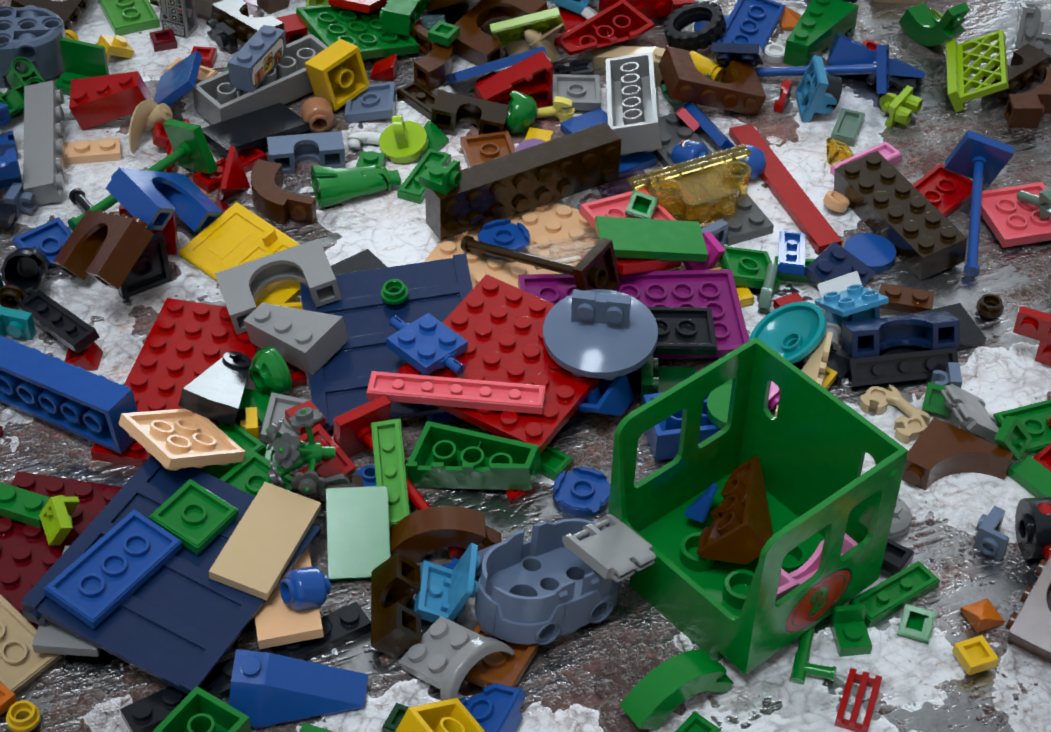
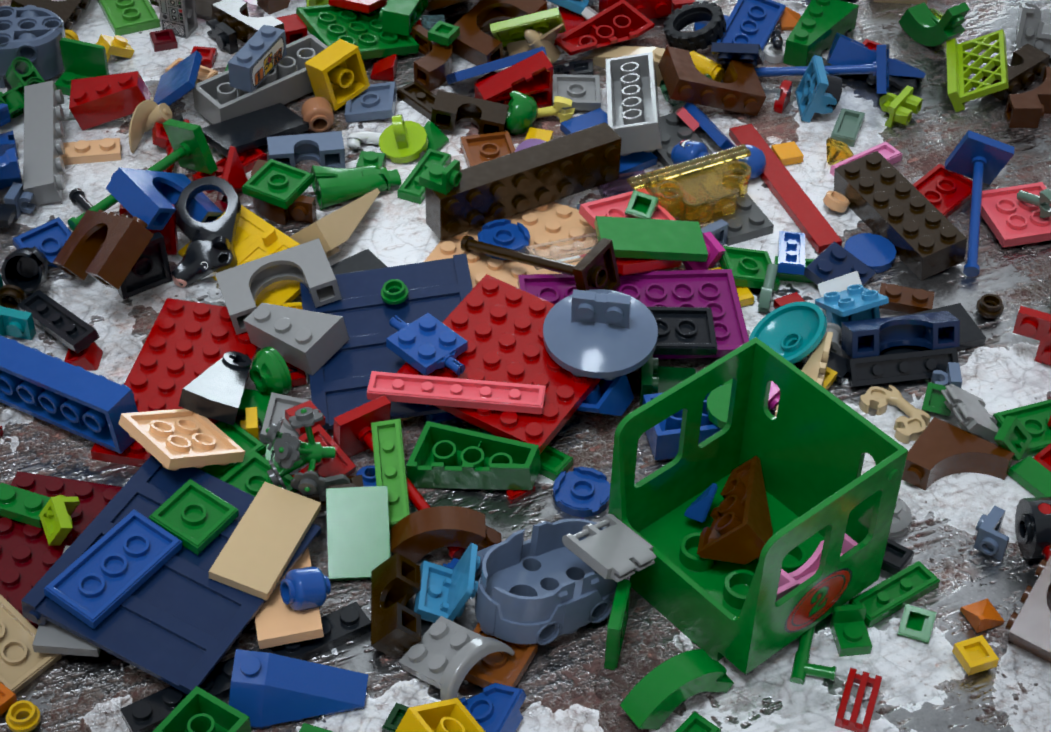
none -> black animal [172,176,241,288]
none -> green tile [242,159,314,209]
none -> tan wedge [290,188,380,258]
none -> green tile [604,579,631,670]
none -> black piece [770,27,783,50]
none -> light orange tile [771,141,804,166]

